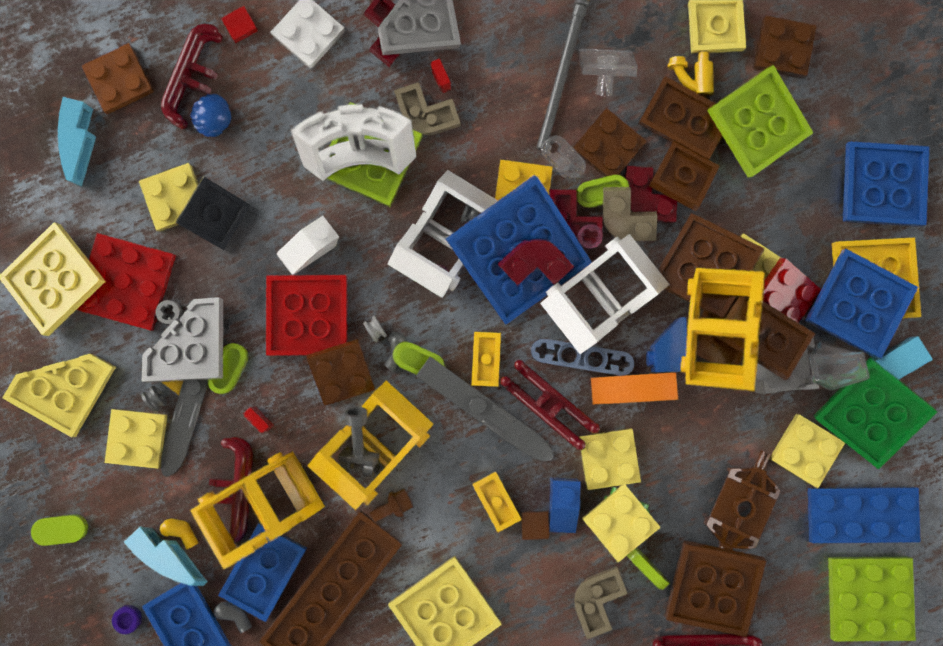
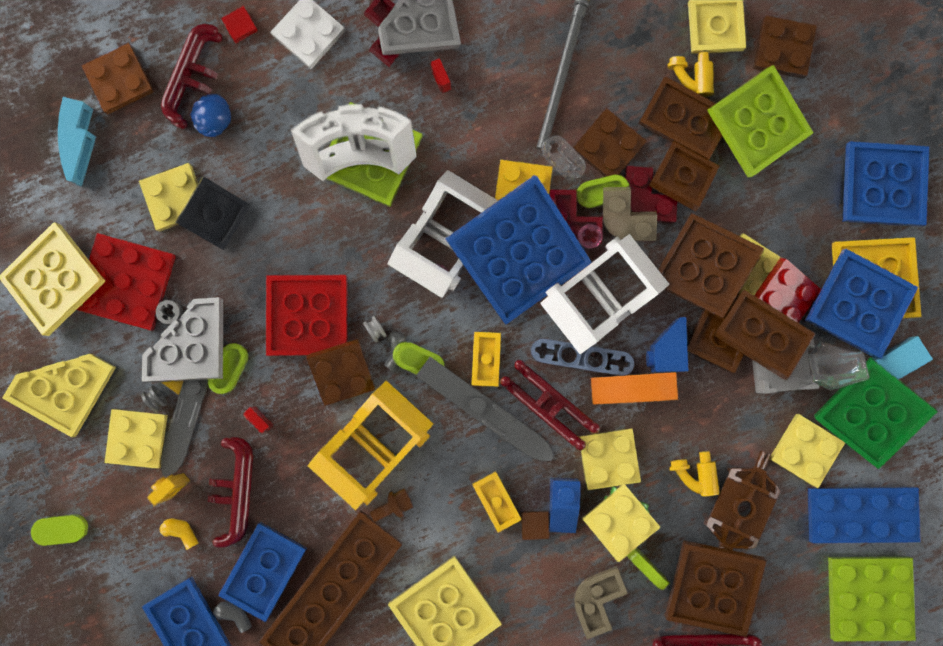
dark purple tile [112,605,142,634] -> none
medium azure slope [124,527,207,586] -> none
yellow window [190,451,325,569] -> none
white slope [277,216,339,275] -> none
dark grey bar [338,406,380,478] -> none
dark tan plate [394,82,461,135] -> none
dark grey bush [461,204,479,223] -> none
dark red plate [498,239,574,285] -> none
clear tile [579,49,638,96] -> none
yellow window [681,268,764,391] -> none
none -> yellow plate [147,473,191,506]
none -> yellow plant [669,451,720,496]

